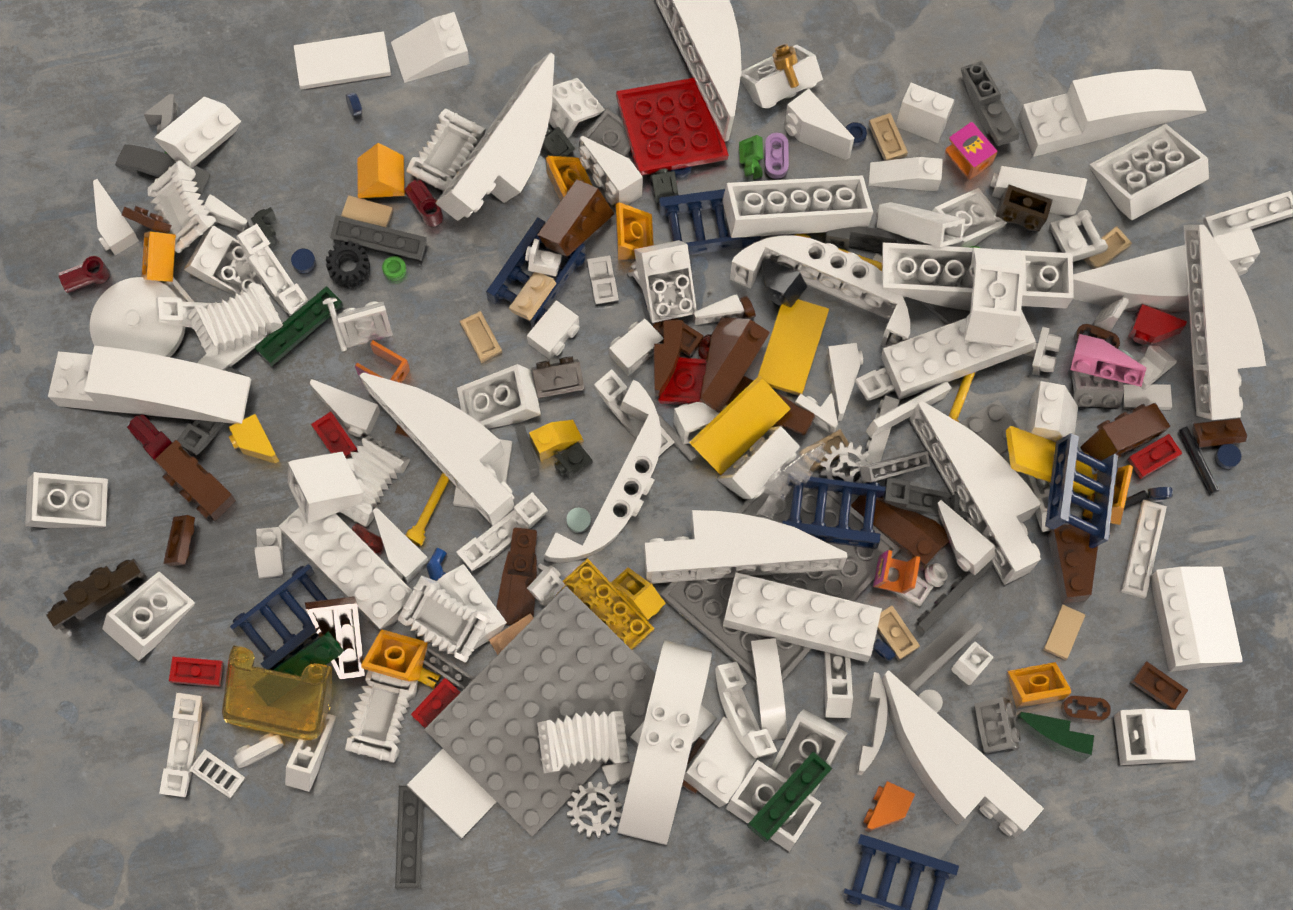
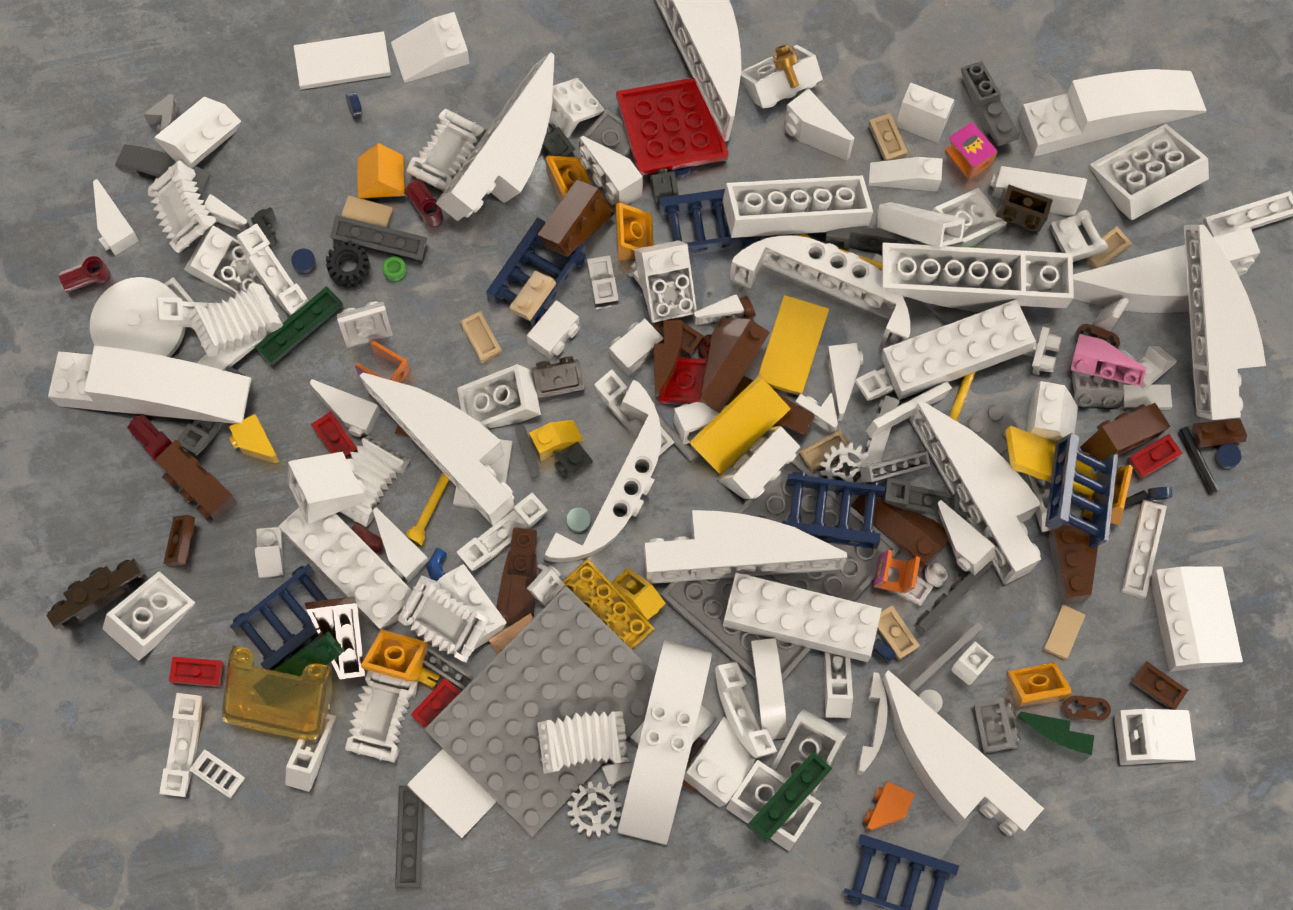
white slope [25,472,108,528] -> none
reddish brown plate [121,205,172,234] -> none
light orange slope [141,232,176,282] -> none
white plate [233,733,284,768] -> none
white piece [323,298,347,352] -> none
white bracket [525,239,561,276] -> none
bright green plate [739,135,763,180] -> none
clear slope [755,441,827,520] -> none
black slope [762,258,808,308] -> none
lavender plate [765,133,789,179] -> none
dark blue tile [845,122,867,147] -> none
white slope [964,247,1025,347] -> none
red slope [1128,304,1187,345] -> none

